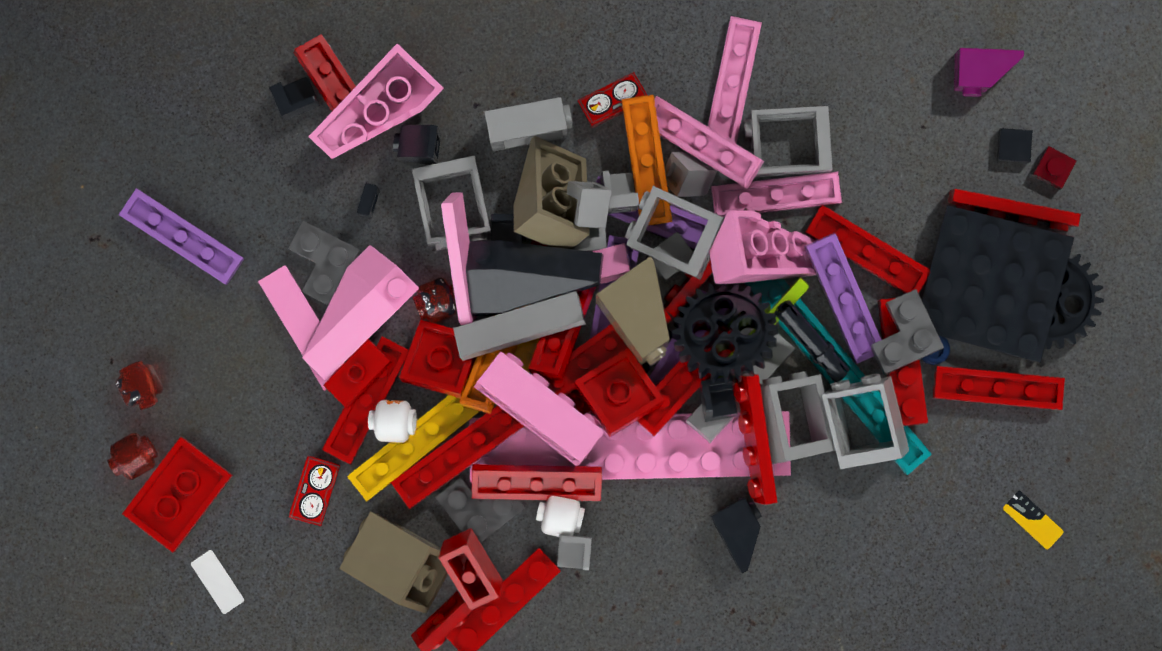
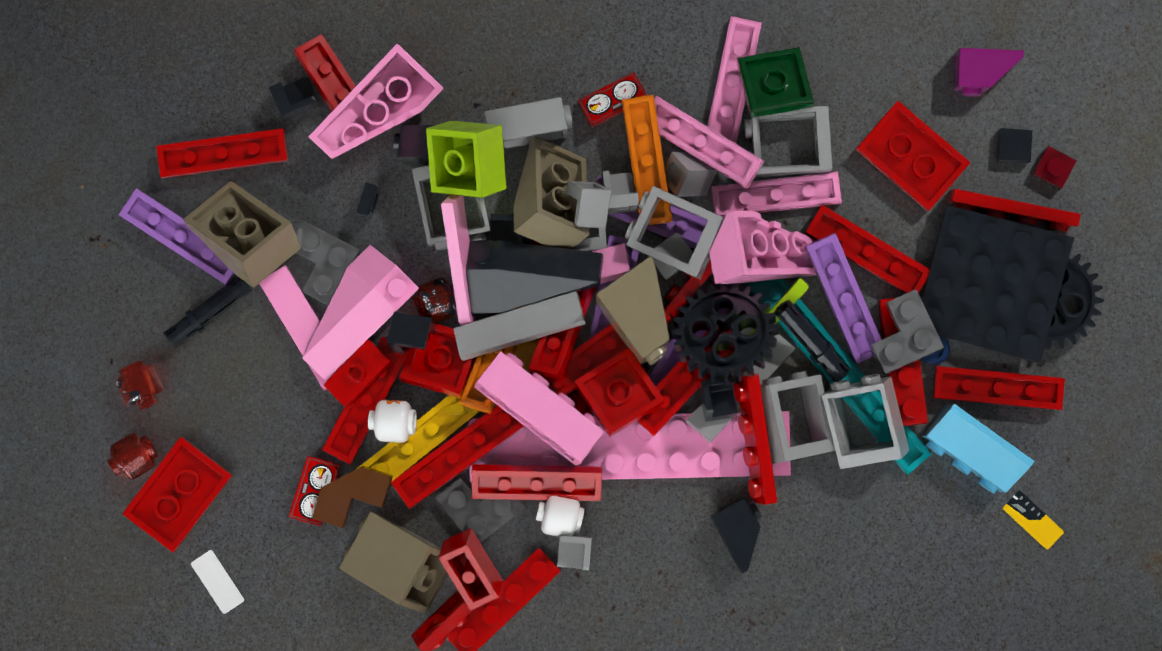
none -> red plate [156,128,289,179]
none -> black pin [163,277,253,349]
none -> dark tan slope [183,181,301,288]
none -> reddish brown tile [312,466,393,528]
none -> black panel [387,312,436,354]
none -> lime brick [426,121,506,198]
none -> dark green tile [737,47,814,118]
none -> red plate [855,101,971,212]
none -> medium azure slope [922,404,1035,494]

